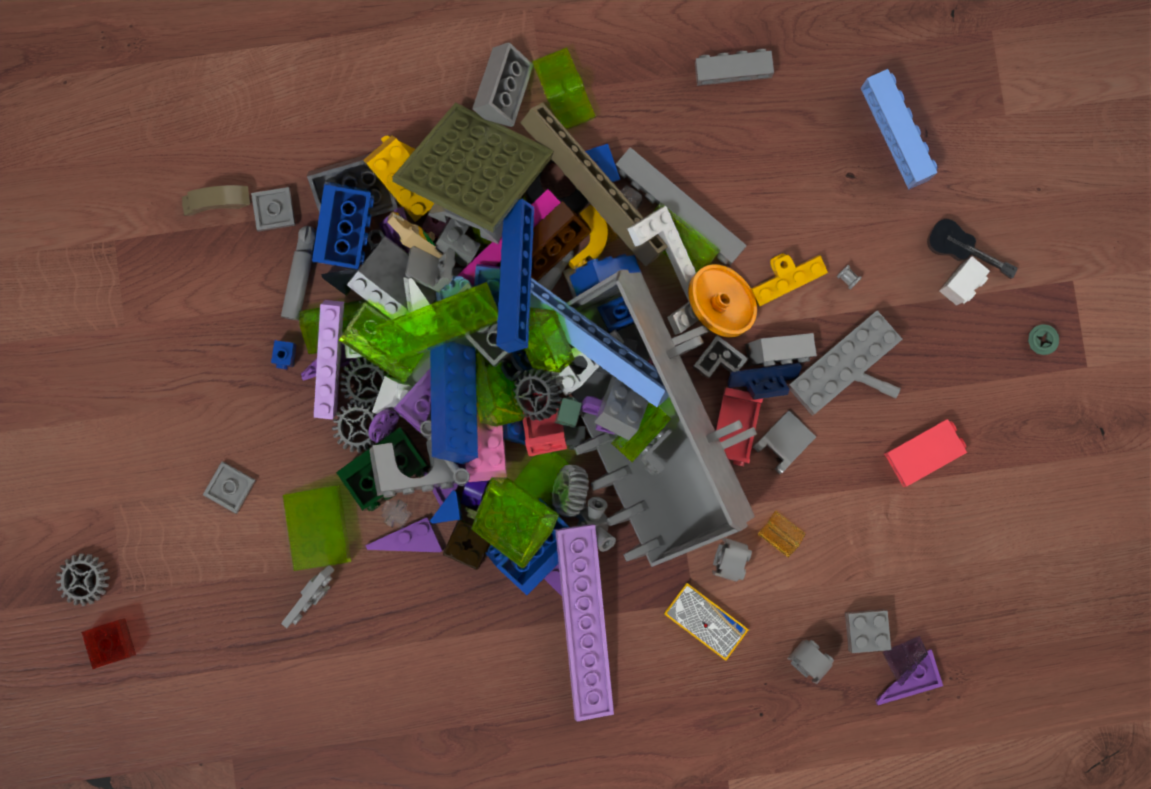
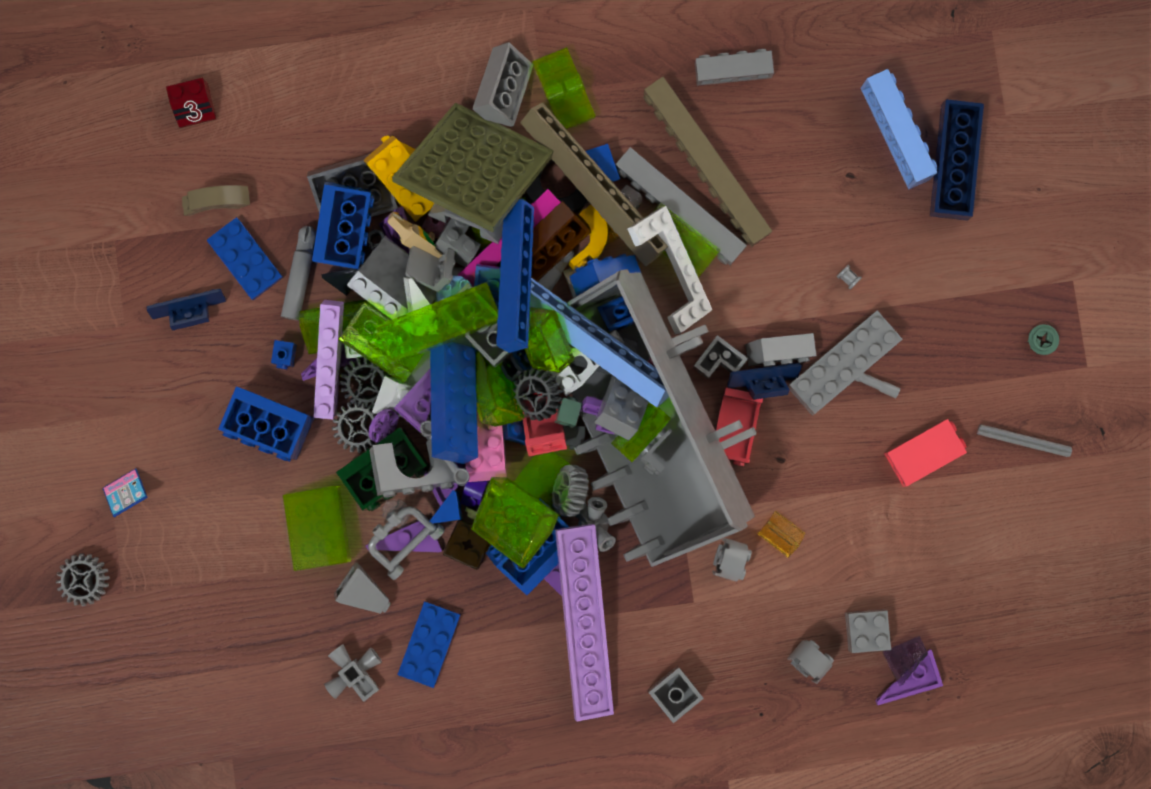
clear red brick [81,618,136,669] -> none
light grey tile [203,461,256,514] -> none
light grey plate [251,187,296,232] -> none
light grey plate [281,565,335,628] -> none
tile [663,583,749,661] -> none
light orange dish [688,264,757,337] -> none
yellow plate [751,253,828,306] -> none
light grey flag [752,410,816,474] -> none
black piece [927,219,1018,279] -> none
white brick [939,257,990,306] -> none
none -> piece [103,468,148,517]
none -> dark blue bracket [146,289,226,331]
none -> dark red slope [166,77,216,128]
none -> blue plate [207,217,283,300]
none -> blue brick [218,386,314,462]
none -> light grey brick [324,644,382,702]
none -> light grey slope [334,562,391,614]
none -> light grey bar [368,506,445,580]
none -> blue plate [397,601,461,688]
none -> dark tan brick [643,77,772,247]
none -> light grey brick [648,665,704,723]
none -> dark blue brick [930,99,984,221]
none -> light grey axle [977,425,1072,457]

